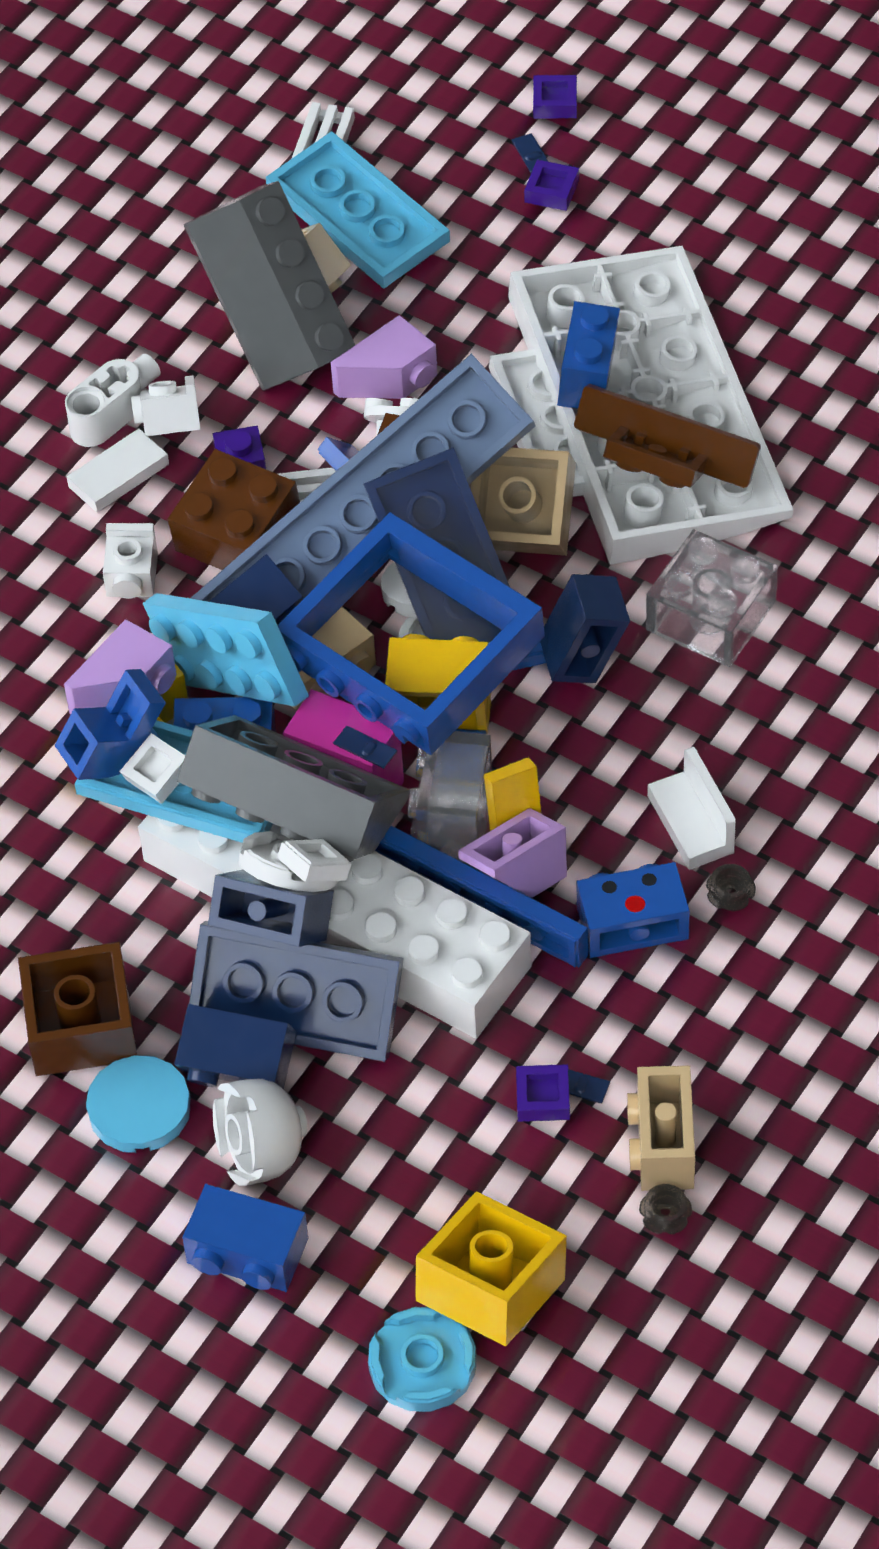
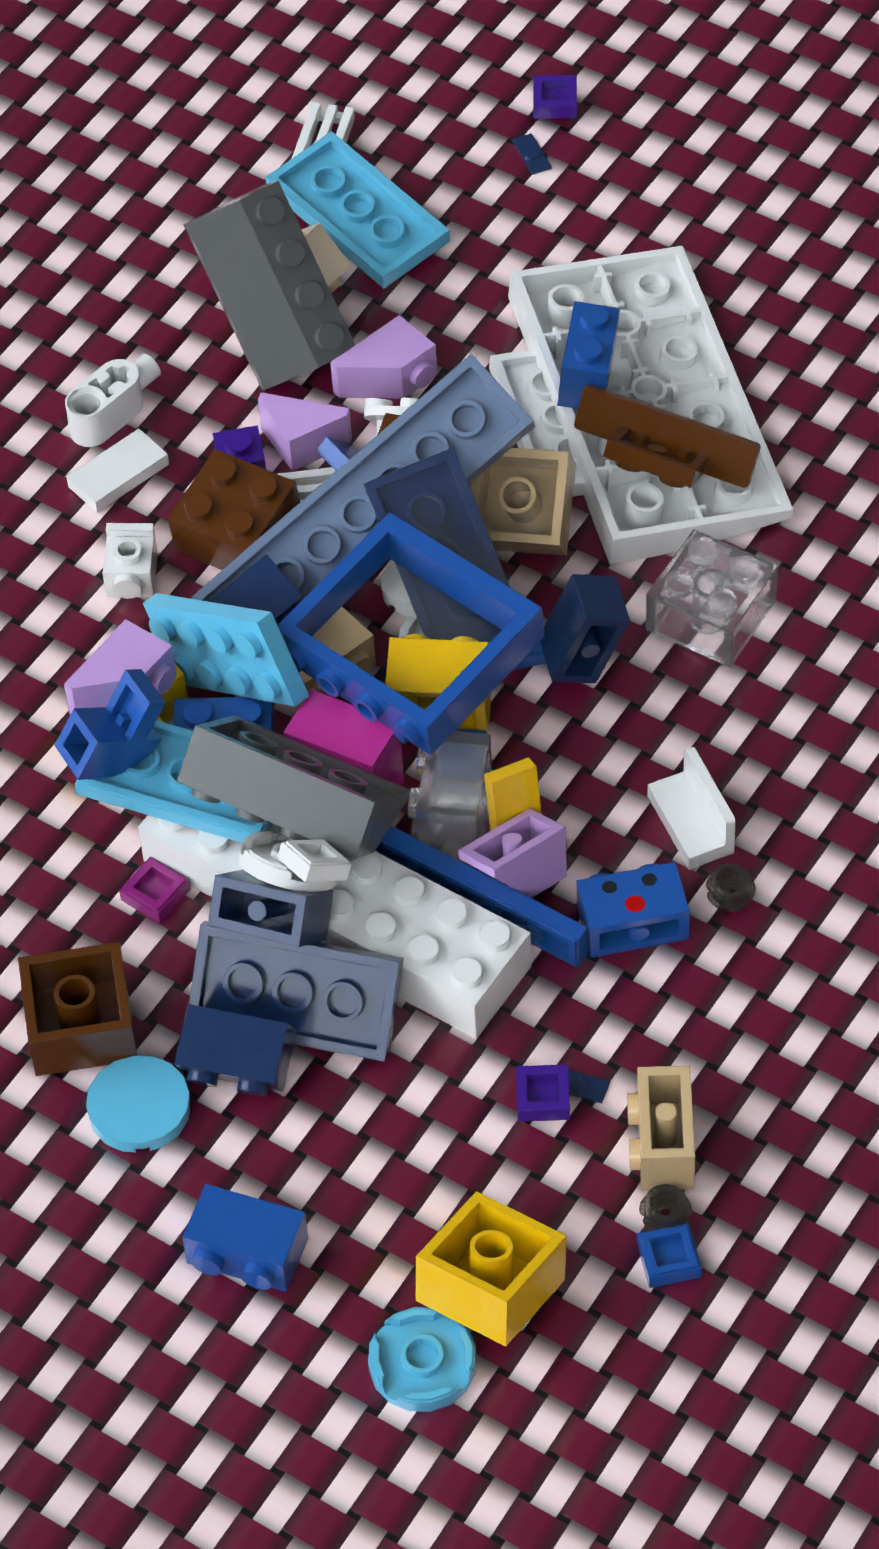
white plate [120,733,185,804] -> none
white brick [131,375,200,436] -> none
white cylinder [213,1079,307,1186] -> none
dark blue piece [333,726,397,769] -> none
dark purple plate [524,160,579,211] -> none
none -> magenta tile [119,857,191,924]
none -> lavender slope [258,392,352,472]
none -> blue tile [637,1223,702,1288]

